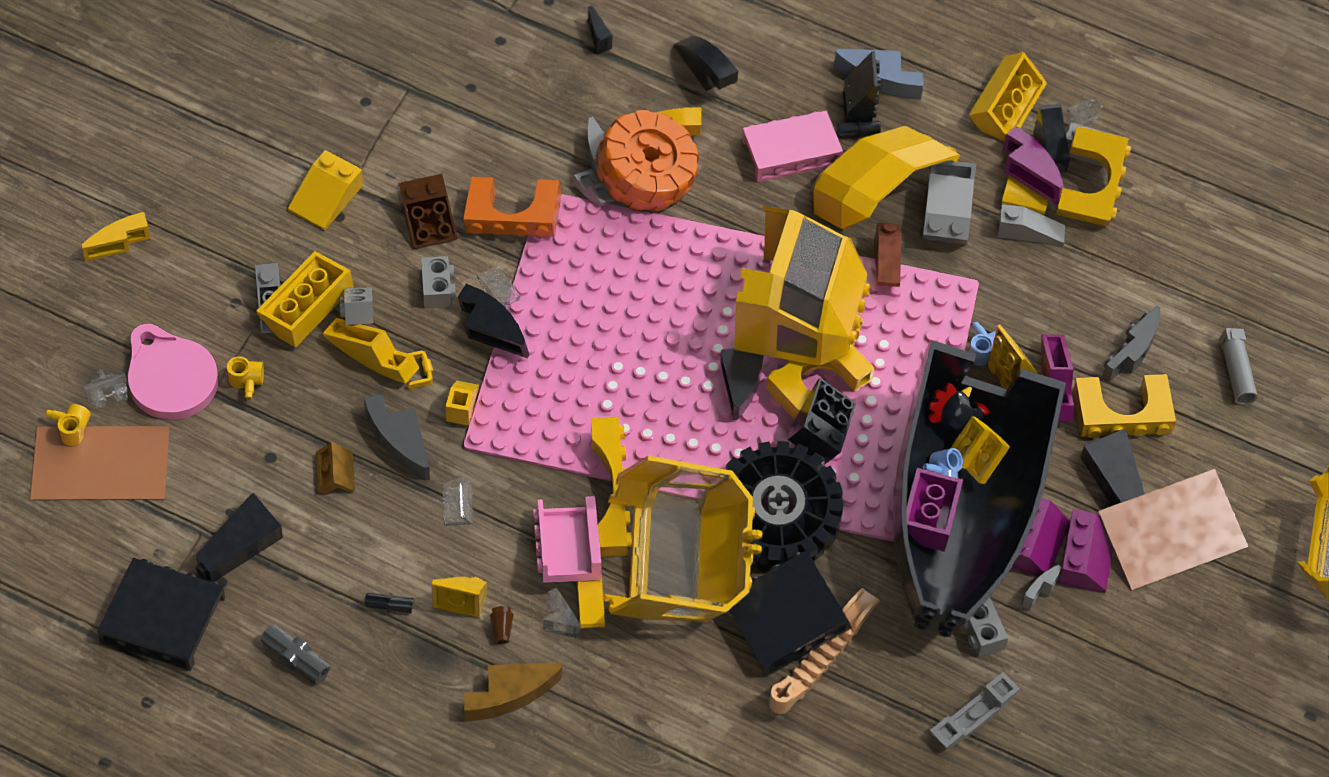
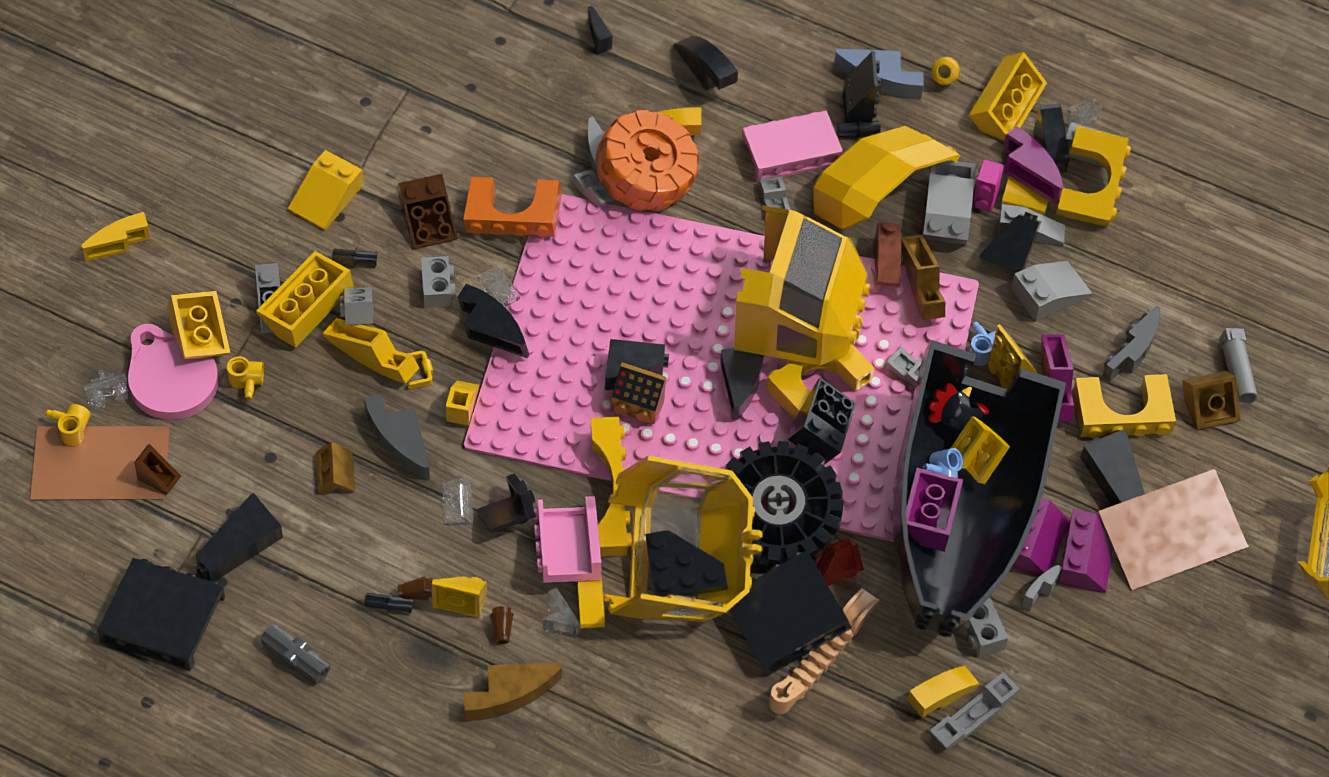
none -> reddish brown slope [134,444,181,494]
none -> yellow slope [167,291,230,359]
none -> black axle [332,248,378,266]
none -> reddish brown cone [398,576,433,600]
none -> black bracket [477,473,536,532]
none -> black slope [605,339,669,391]
none -> slope [611,362,666,424]
none -> black plate [645,530,728,599]
none -> light grey slope [760,176,790,210]
none -> clear red slope [816,538,864,586]
none -> light grey slope [885,347,922,387]
none -> pearl gold slope [901,235,946,320]
none -> yellow slope [907,665,980,718]
none -> yellow head [931,56,960,85]
none -> dark pink brick [972,160,1004,211]
none -> black slope [979,211,1042,272]
none -> light grey slope [1011,261,1092,322]
none -> pearl gold slope [1182,371,1241,430]

